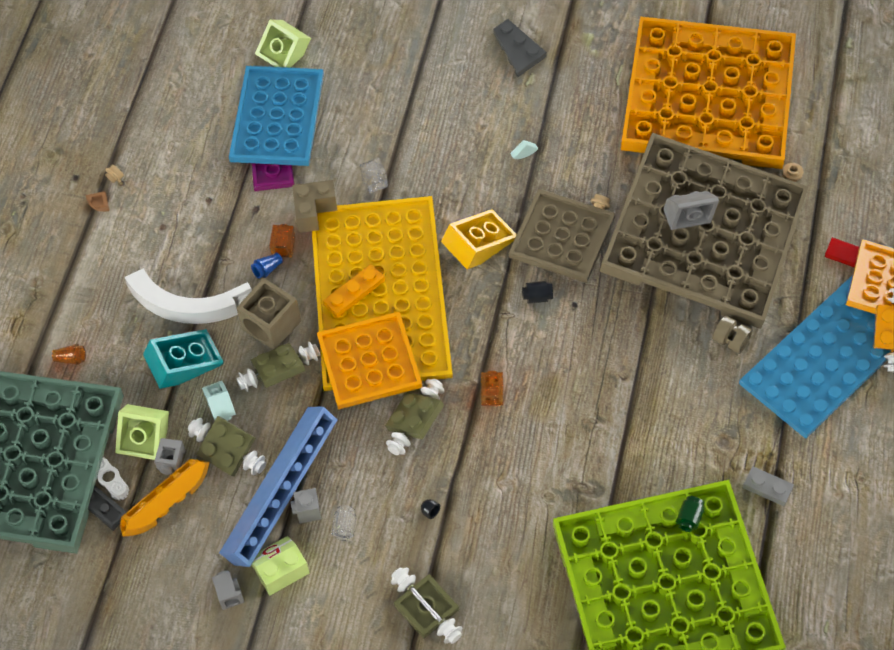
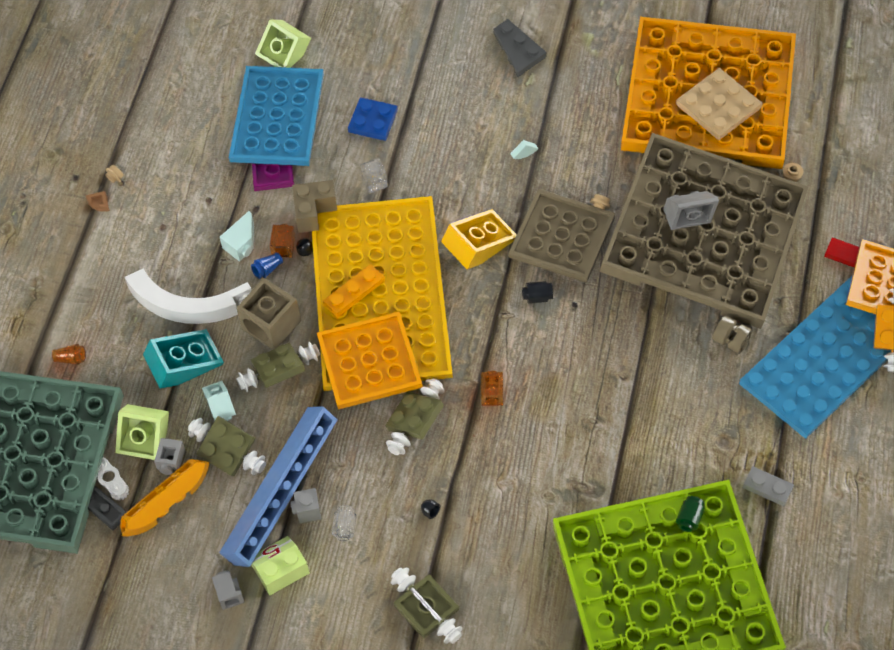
none -> light aqua slope [220,211,254,262]
none -> black hinge [296,238,313,257]
none -> blue plate [348,97,398,141]
none -> tan plate [676,68,762,140]

